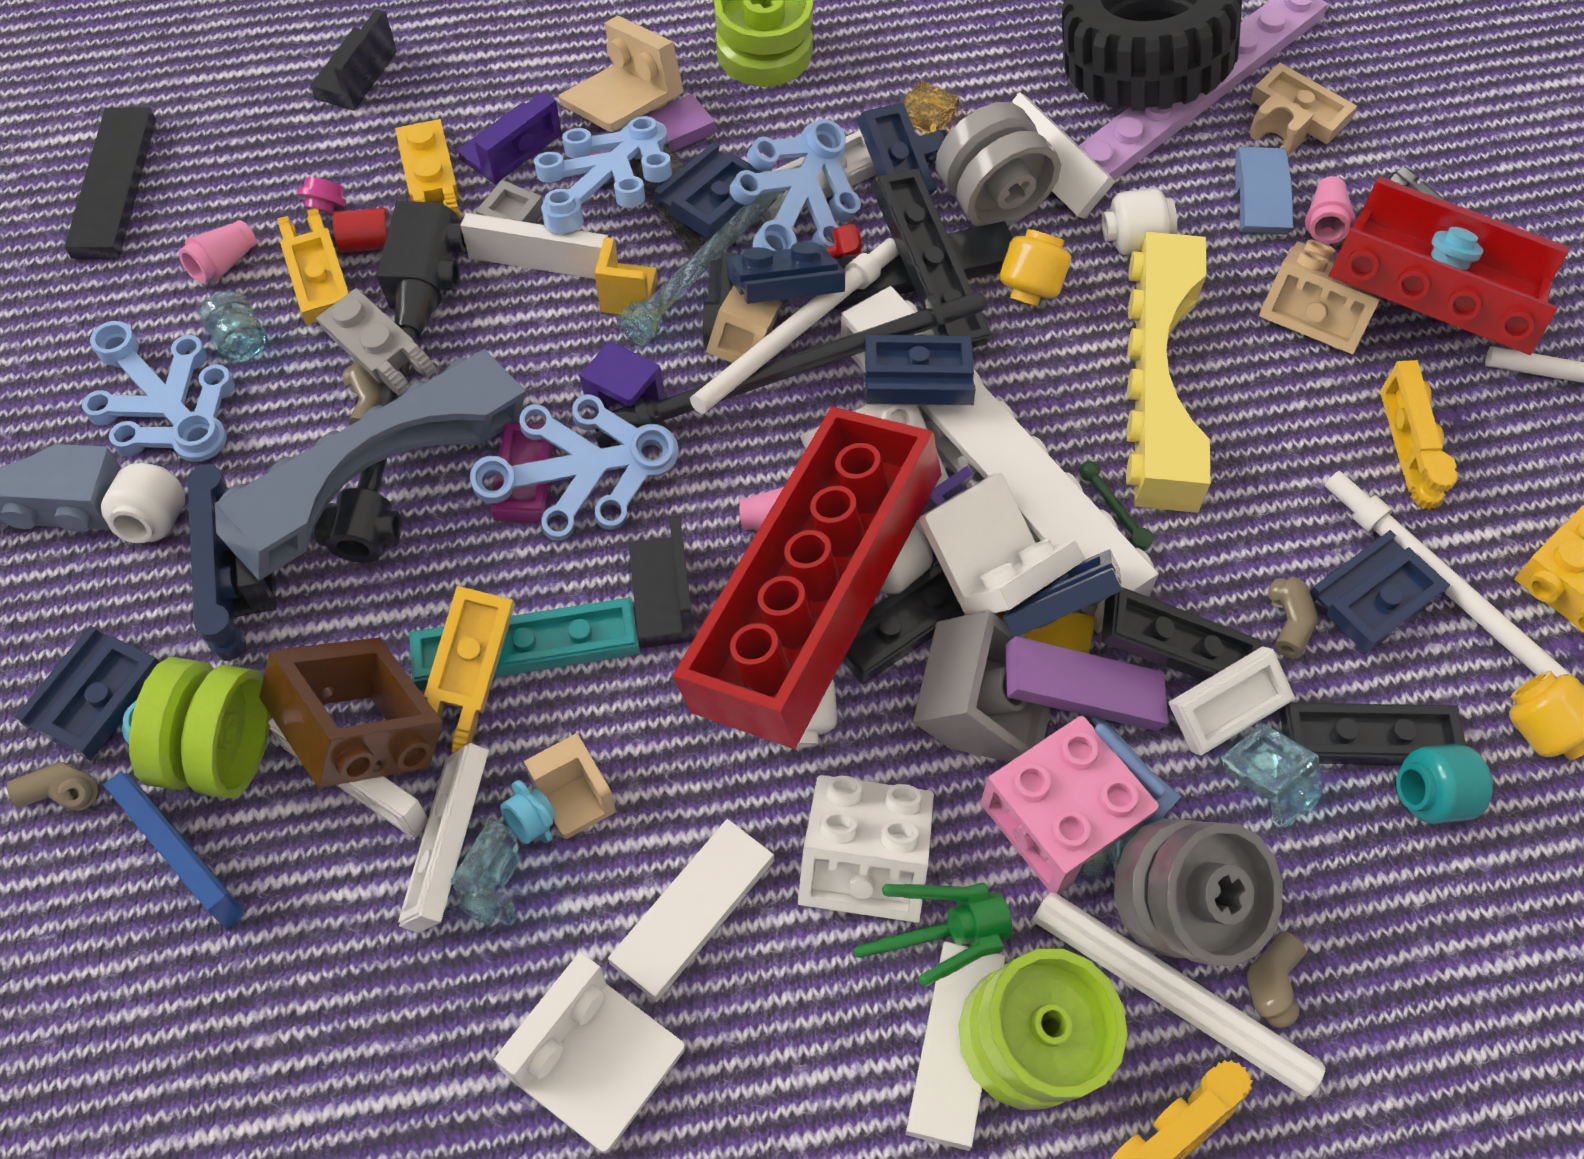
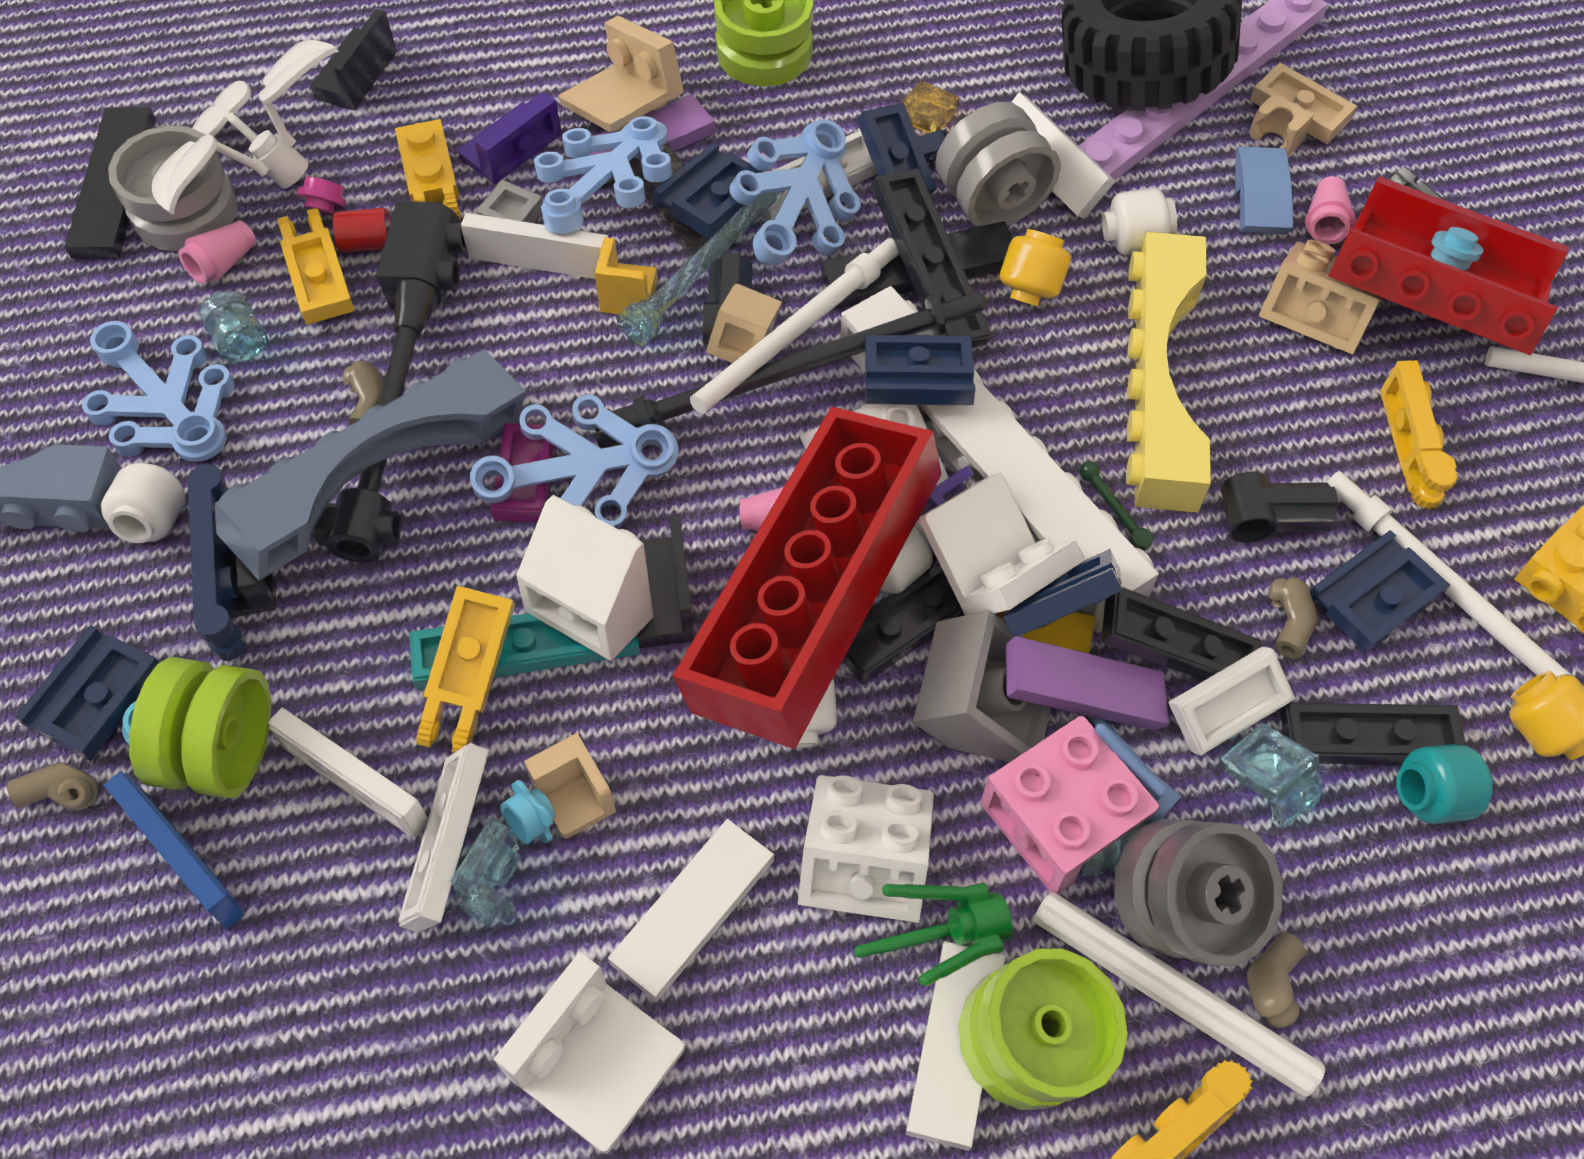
reddish brown window [259,637,443,788] -> none
light grey hinge [316,288,437,397] -> none
dark purple panel [579,341,665,413] -> none
dark blue plate [727,242,846,304] -> none
red hand [825,224,862,259] -> none
none -> light grey wheel [108,125,238,251]
none -> white plant [152,40,339,215]
none -> white slope [516,495,654,661]
none -> black piece [1221,472,1338,543]

